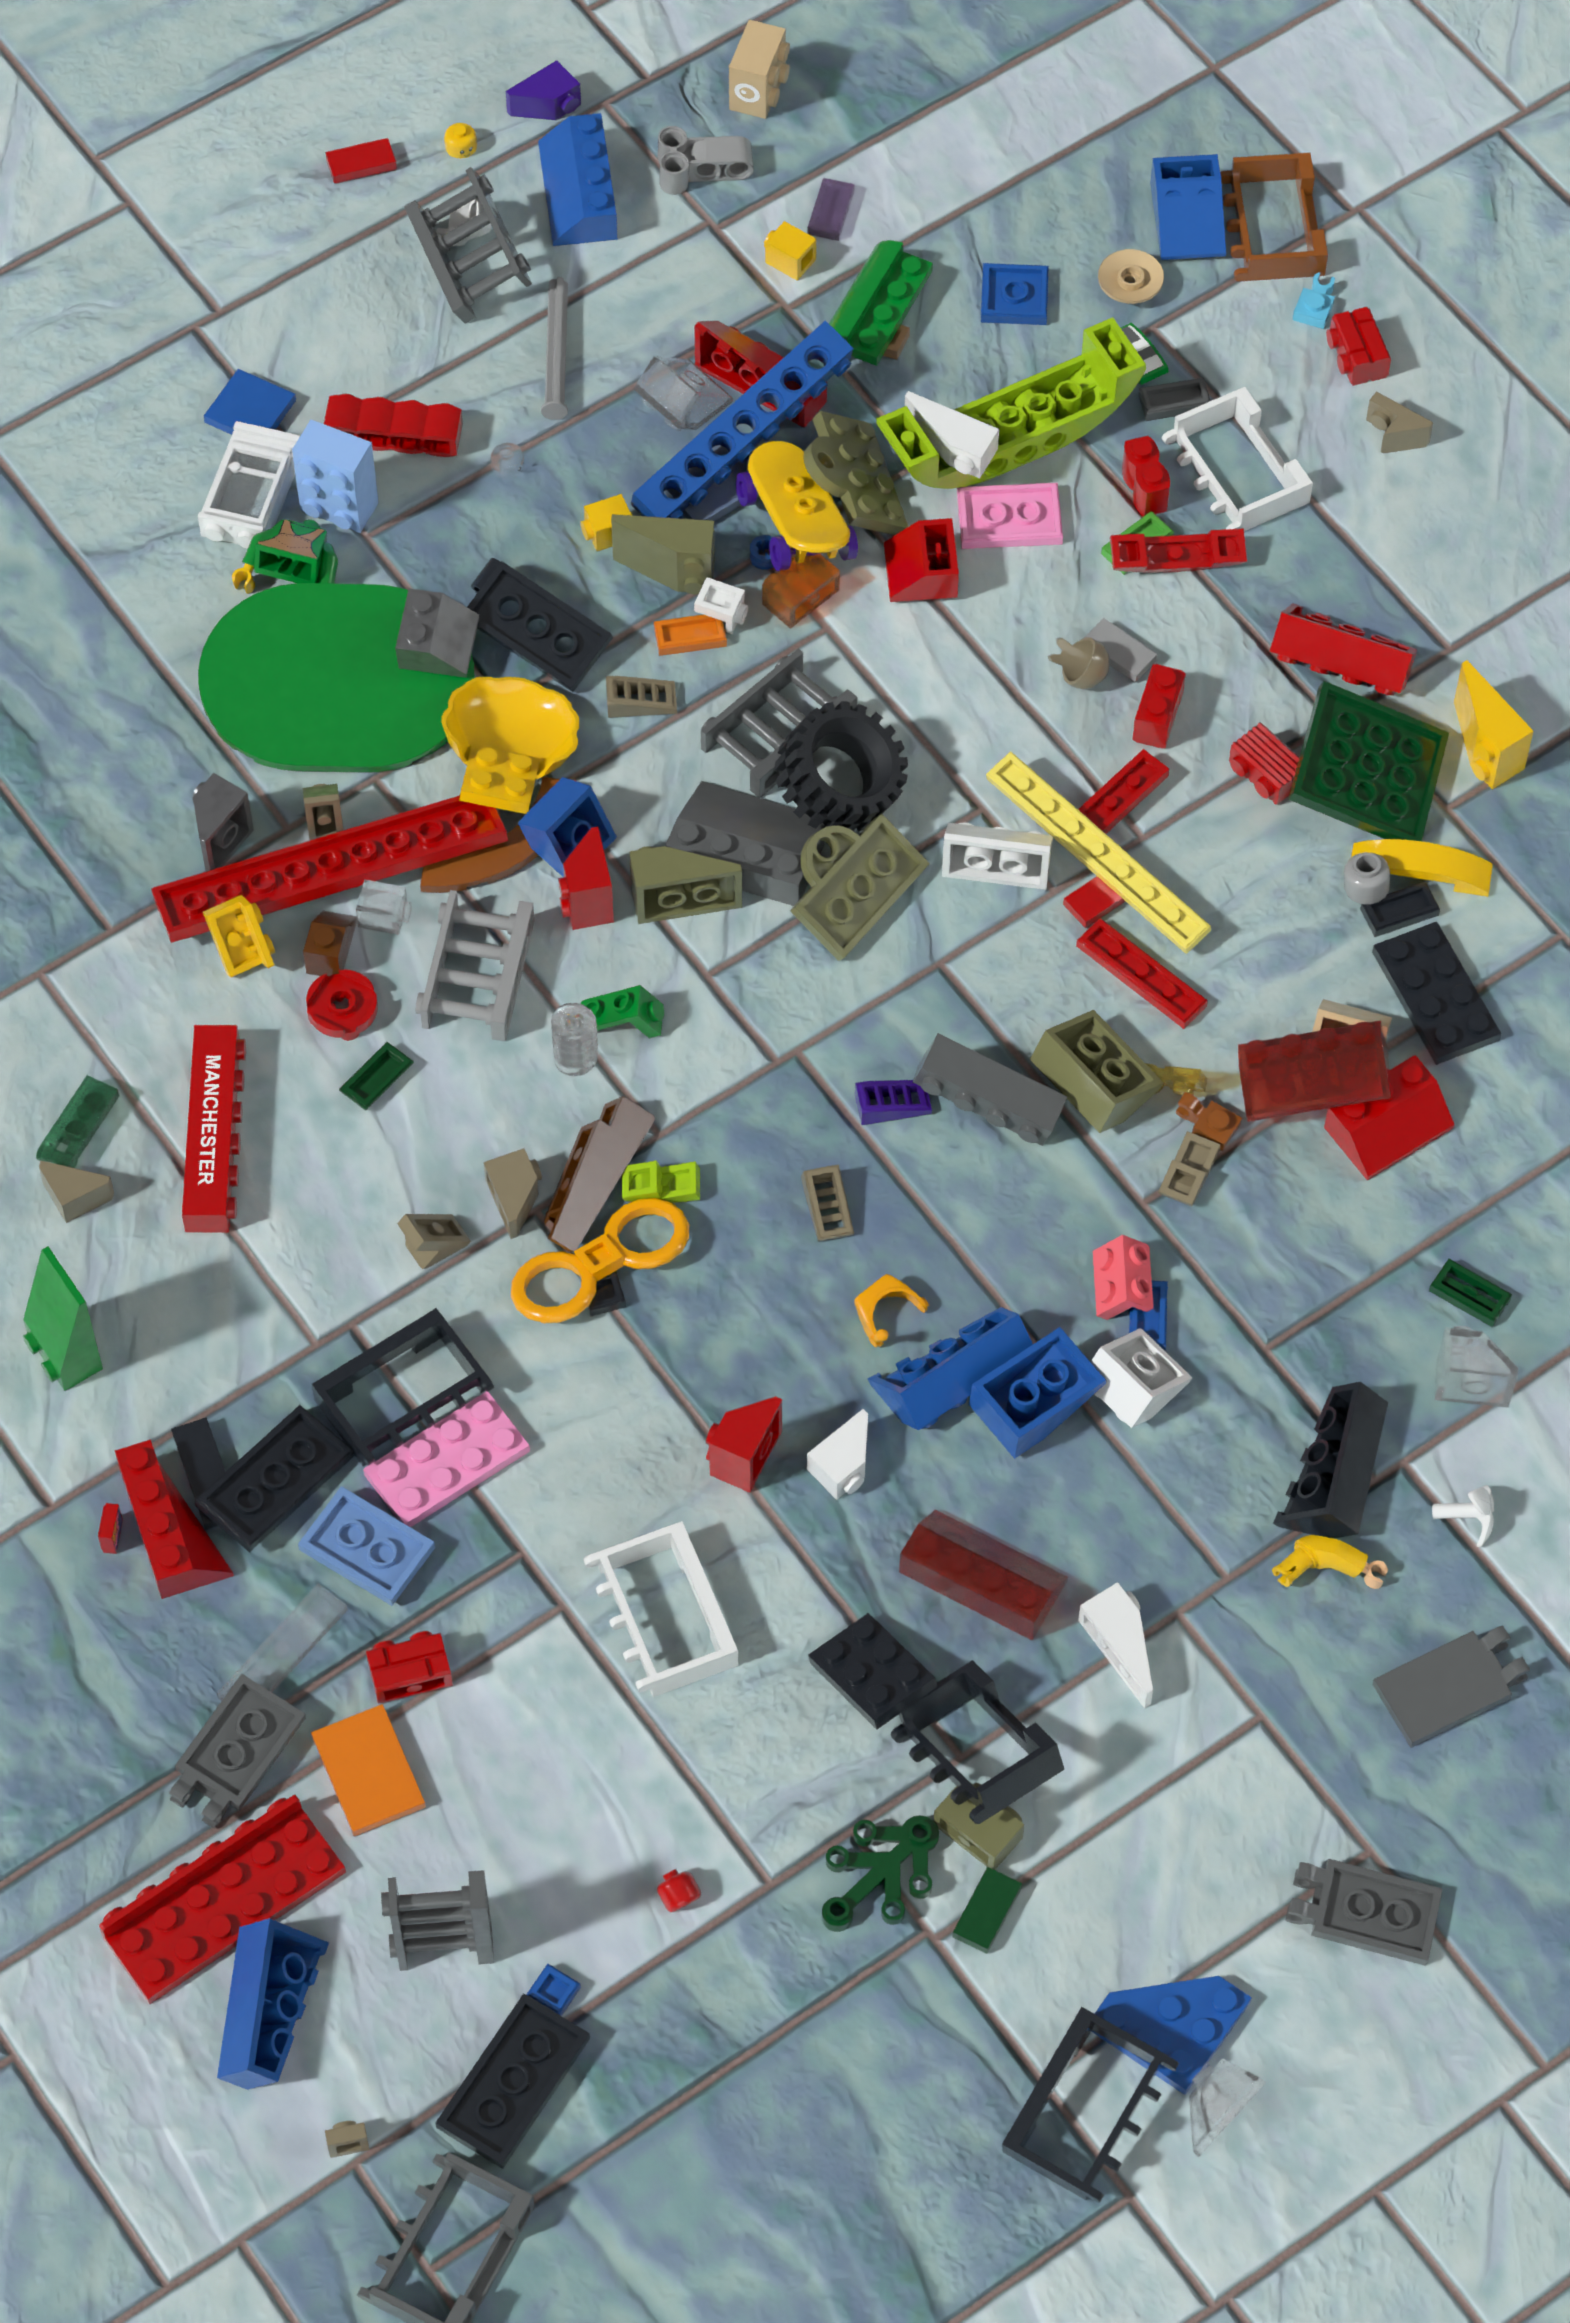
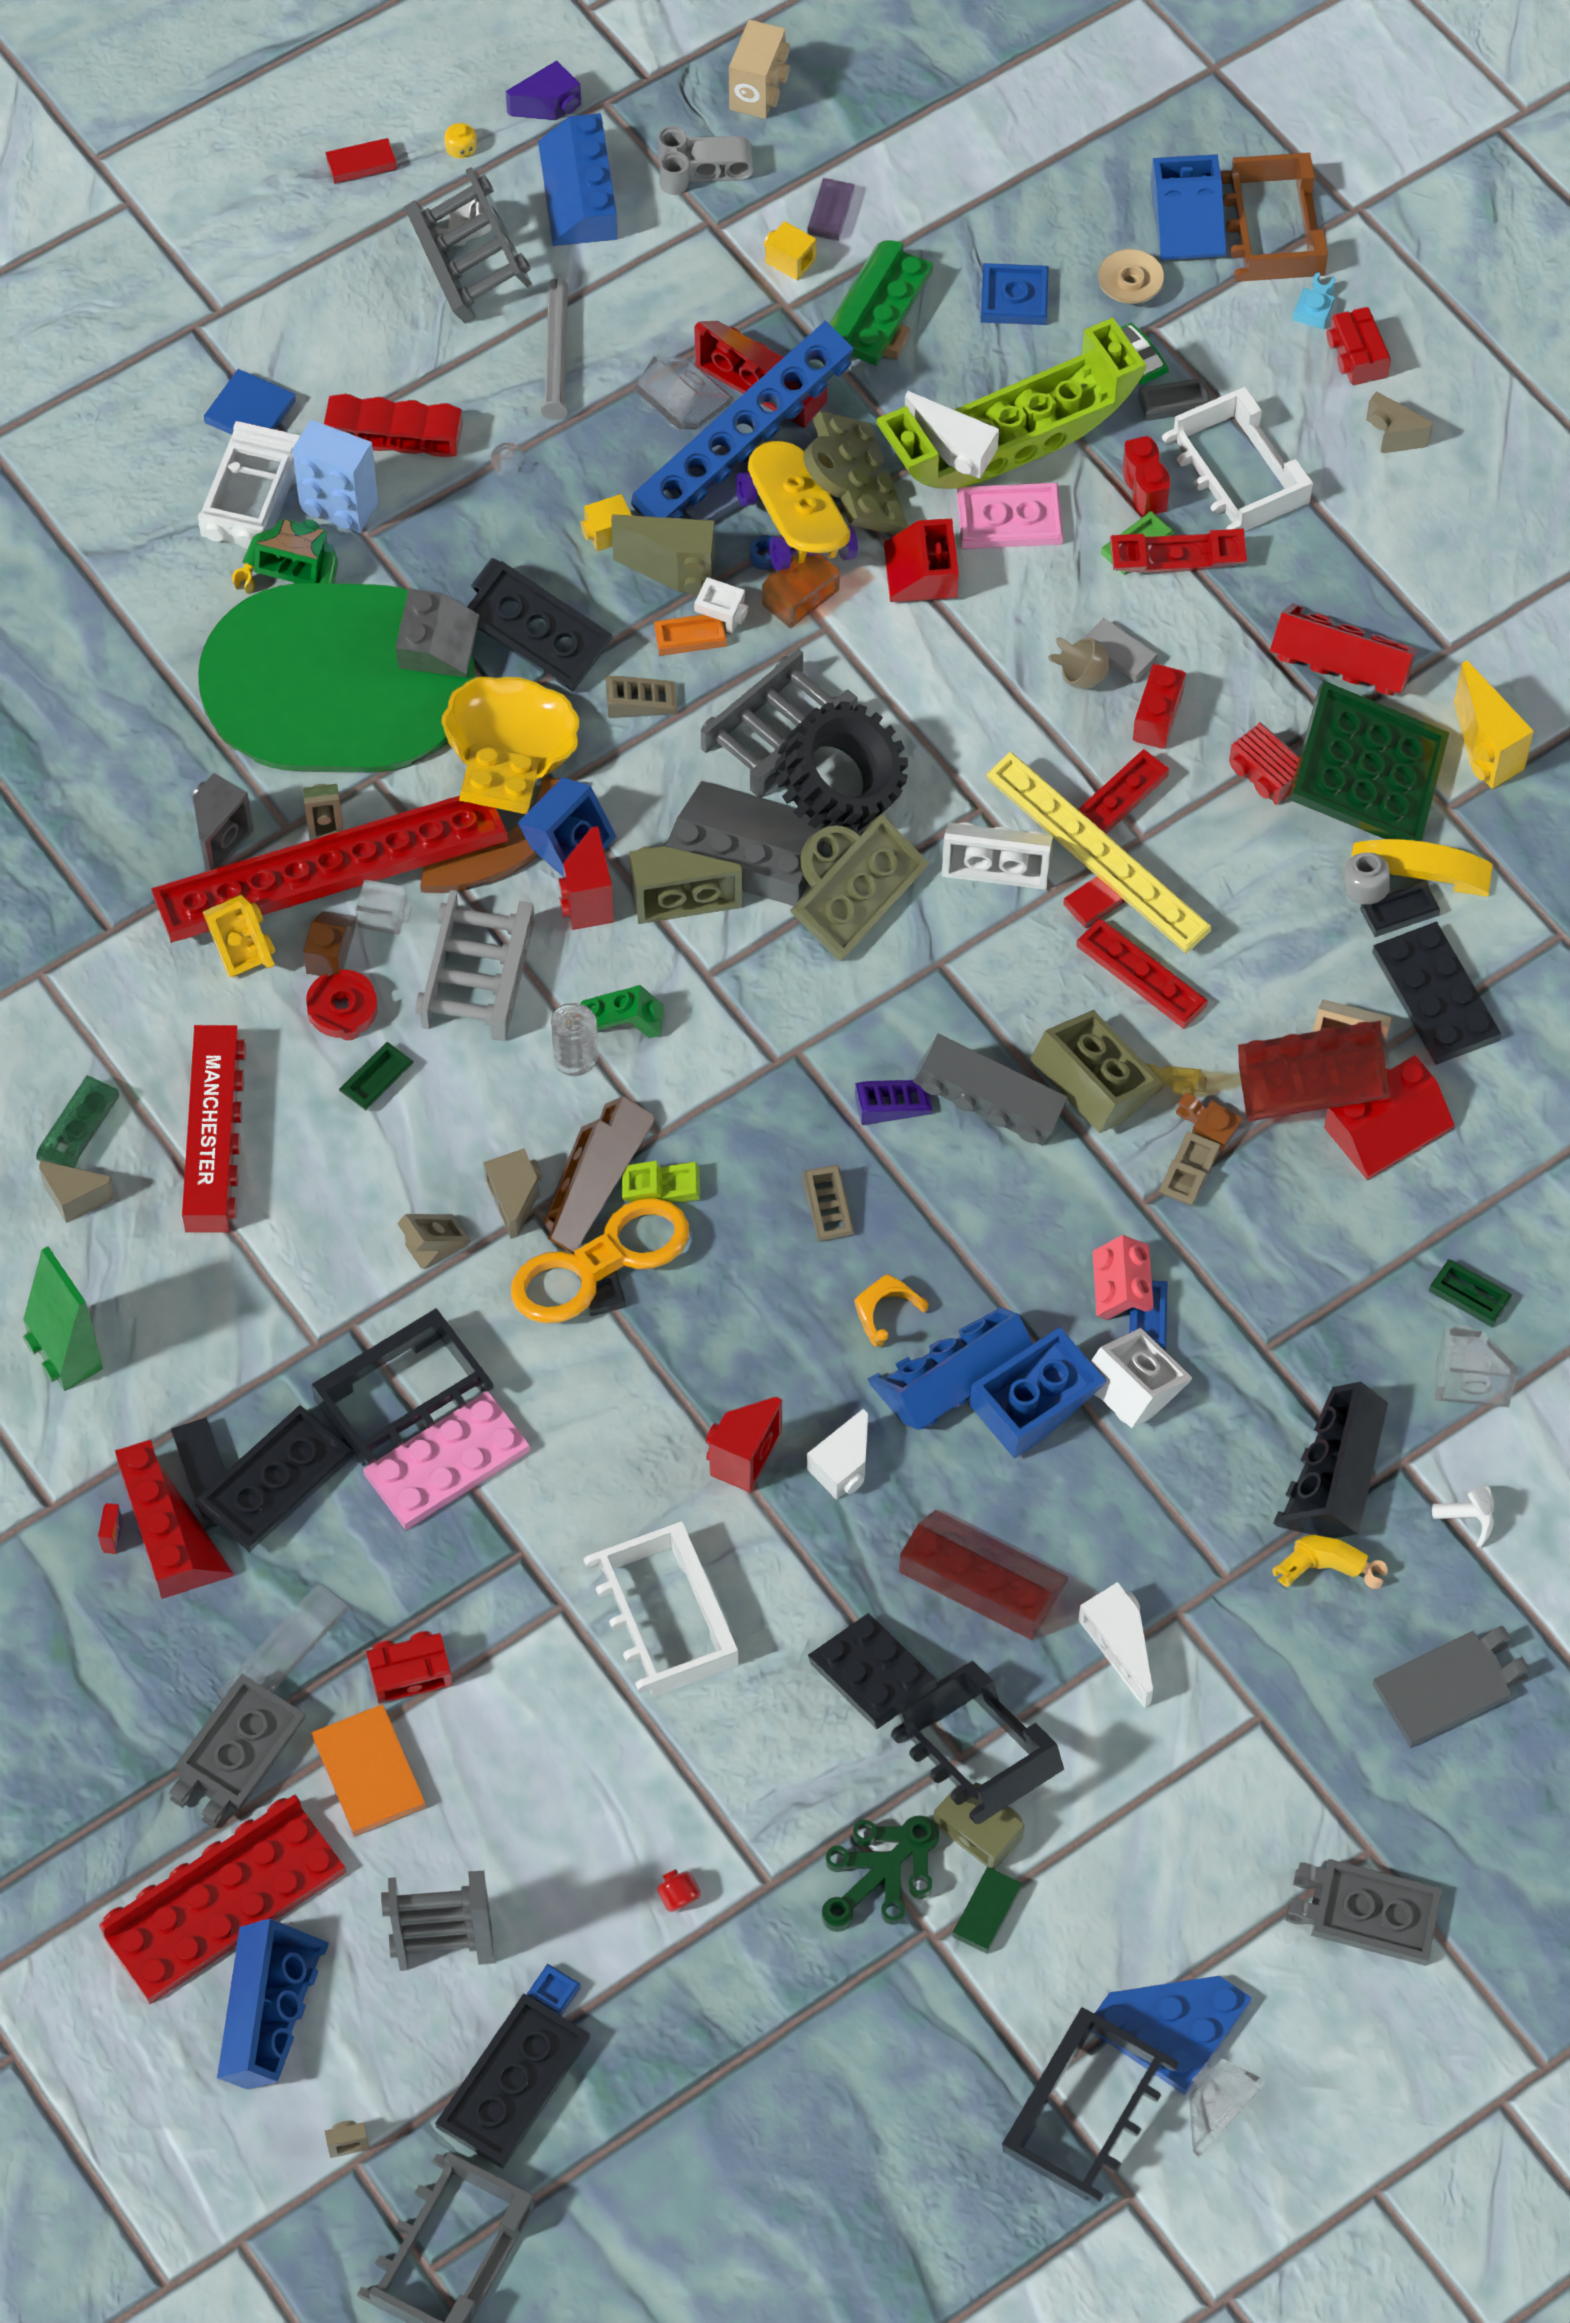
medium blue plate [298,1486,435,1606] -> none

